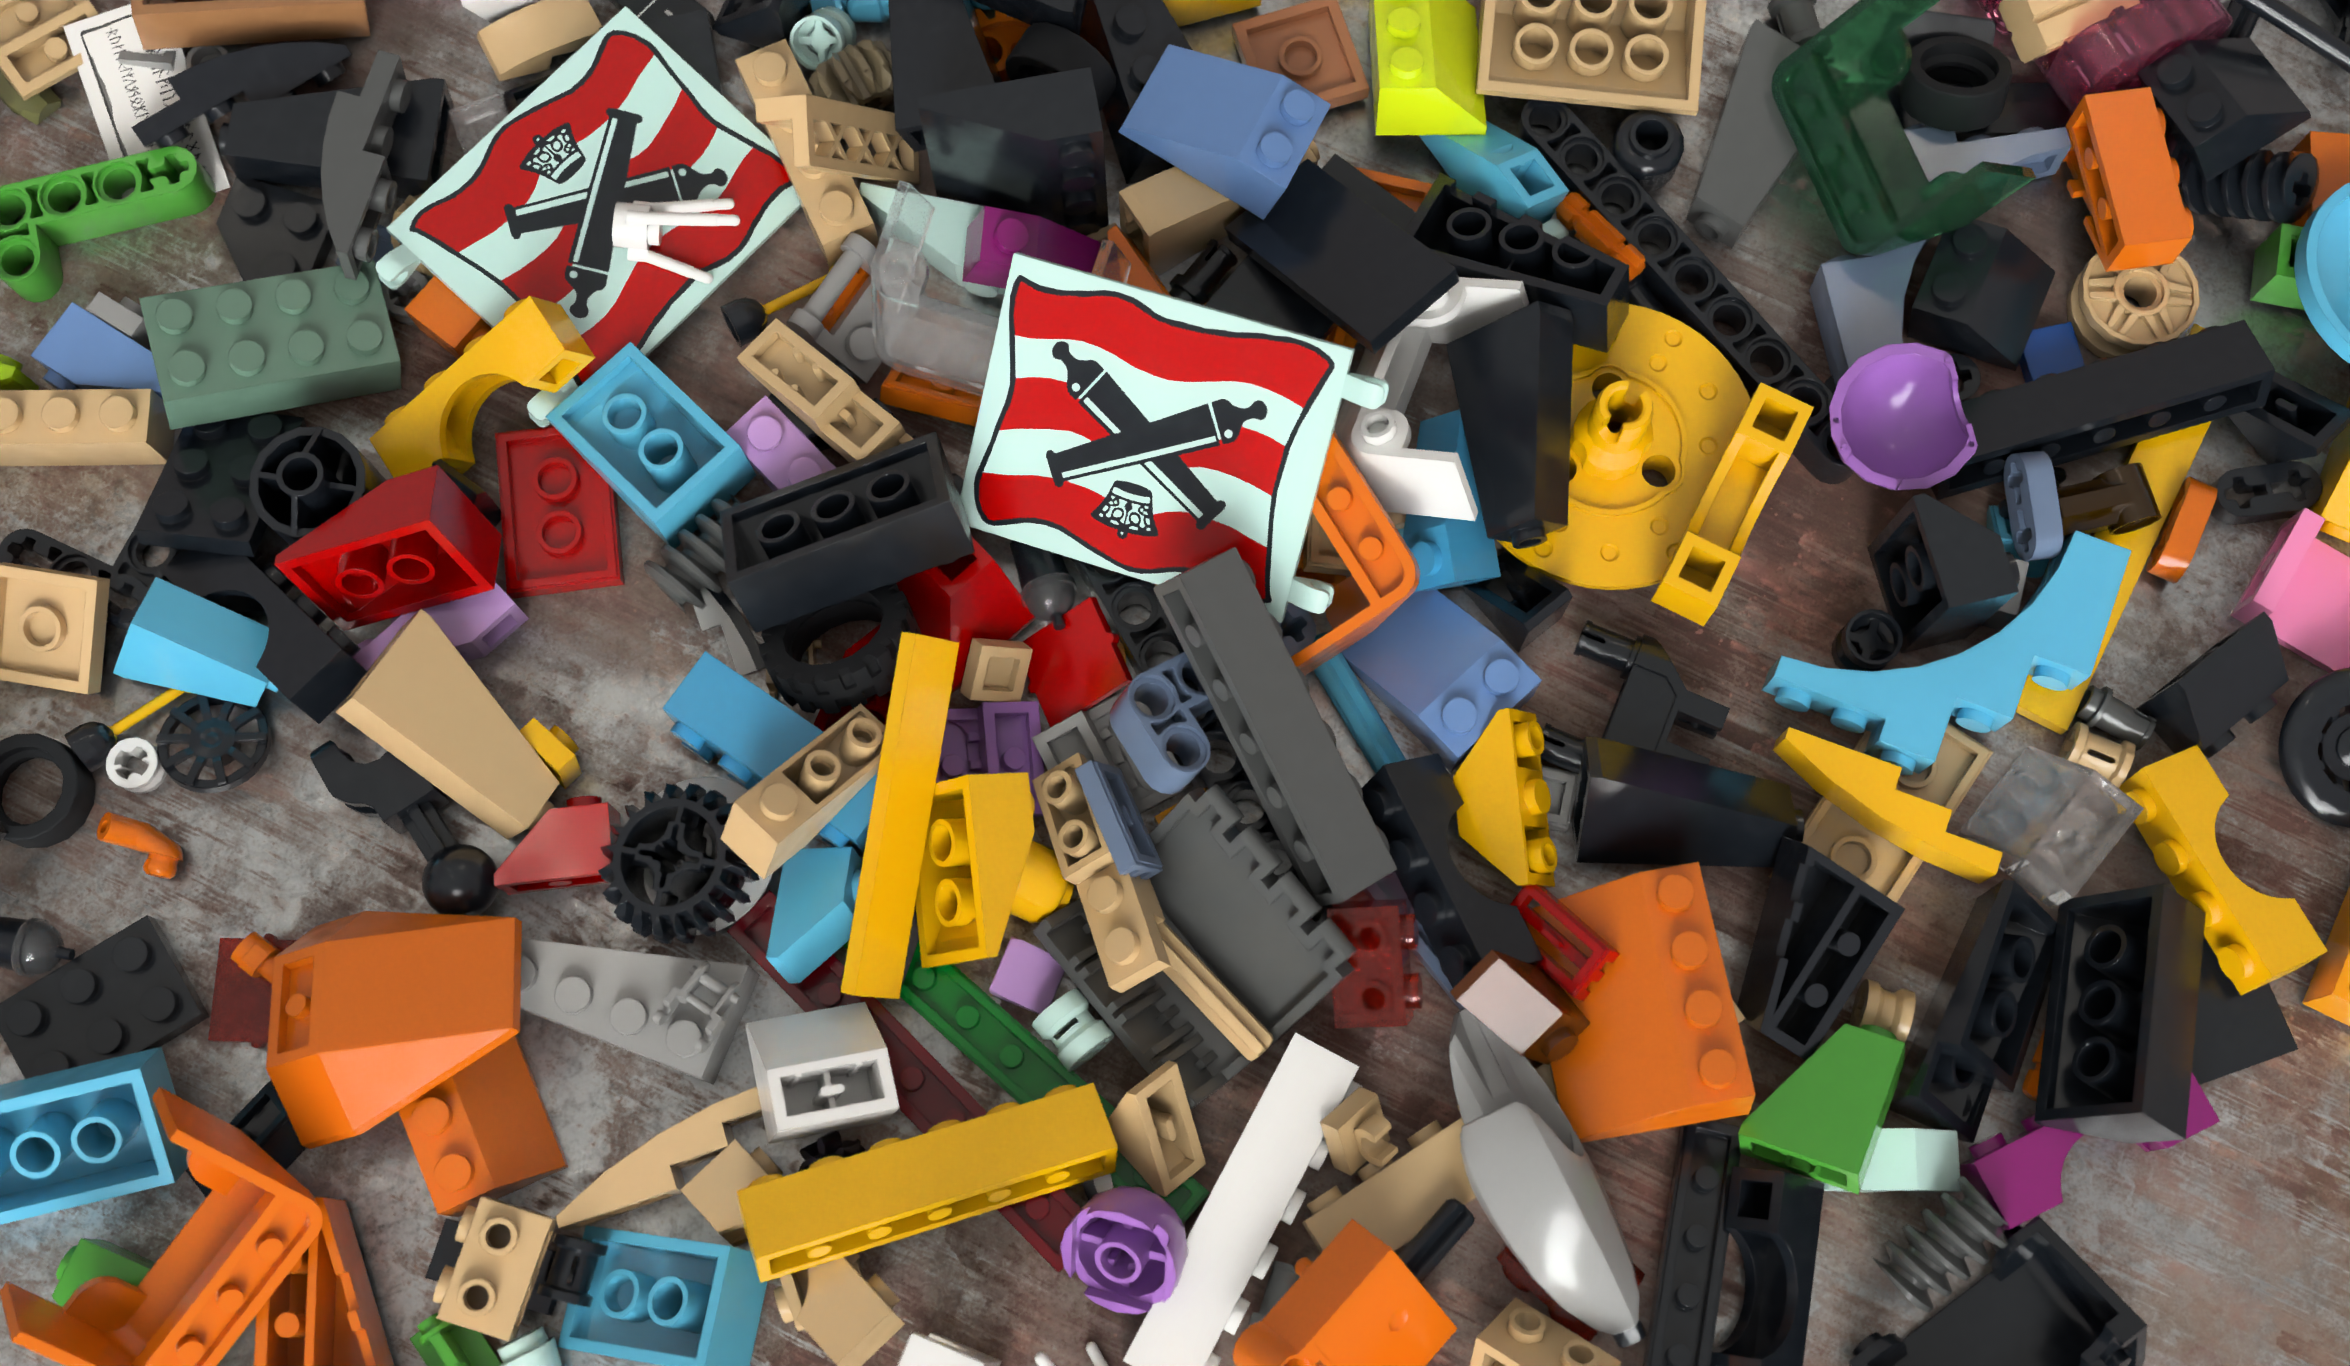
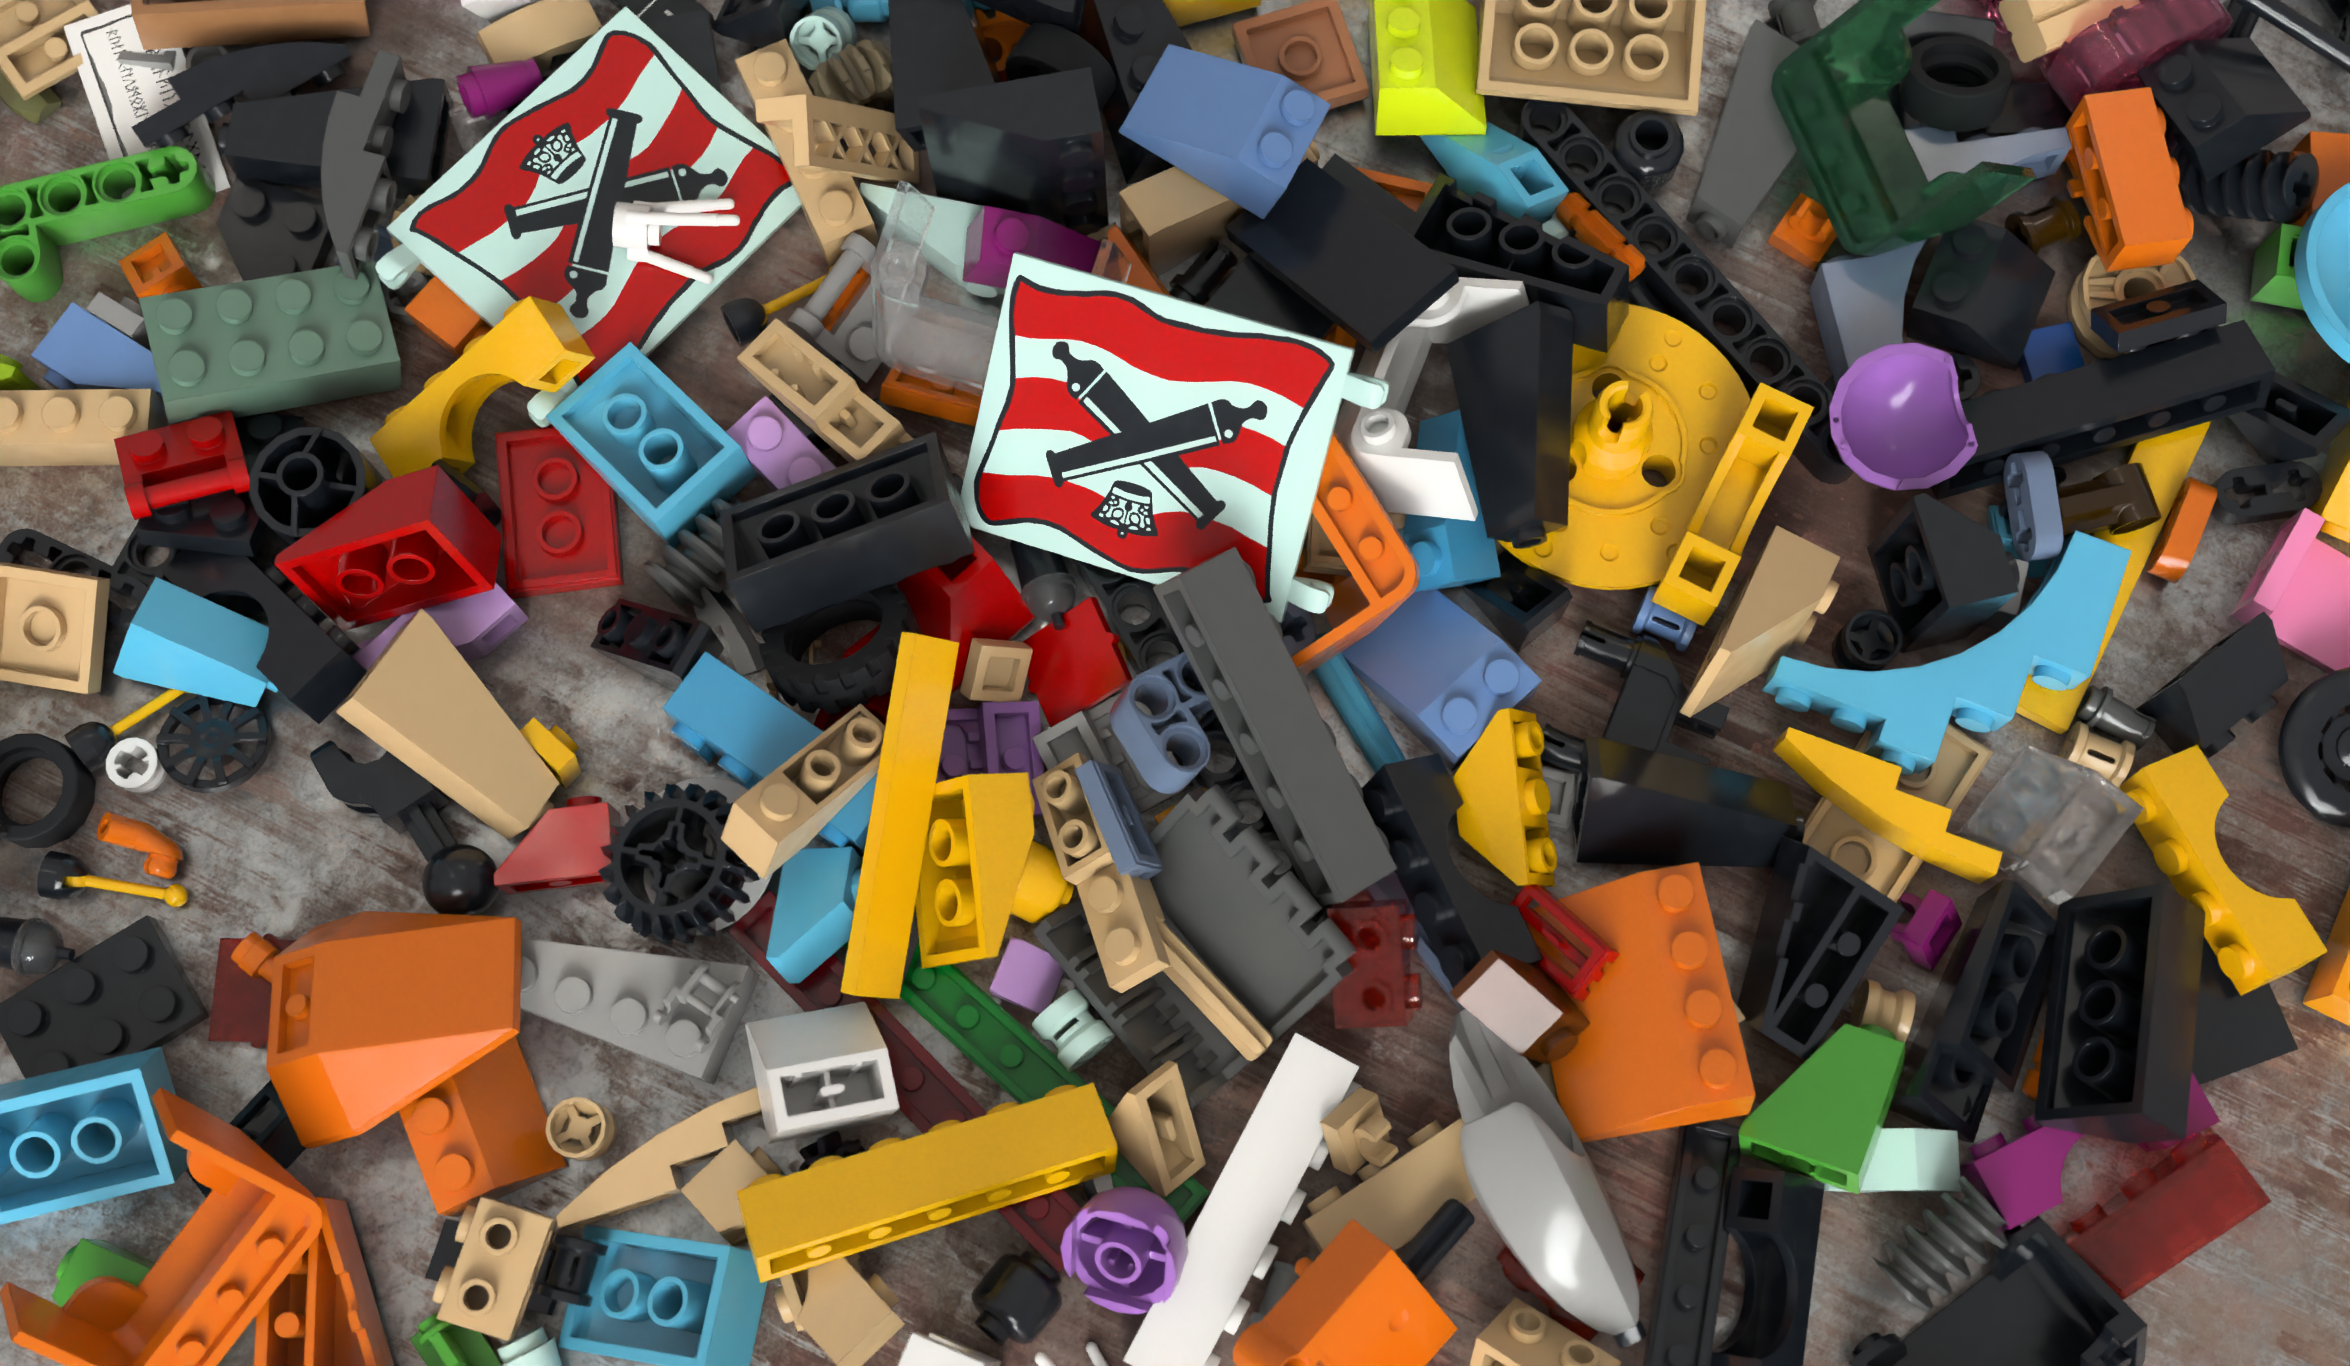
none -> hinge [37,851,188,907]
none -> red plate [114,410,250,520]
none -> orange bracket [118,231,204,298]
none -> magenta cone [456,58,543,120]
none -> tan wheel [545,1097,618,1162]
none -> black slope [590,598,724,691]
none -> black head [972,1251,1062,1346]
none -> medium blue bush [1630,585,1698,652]
none -> tan slope [1680,525,1840,717]
none -> orange tile [1767,192,1847,271]
none -> magenta tile [1889,889,1963,971]
none -> dark brown bush [2005,194,2081,255]
none -> clear red wedge [2063,1127,2271,1300]
none -> black plate [2091,279,2227,353]

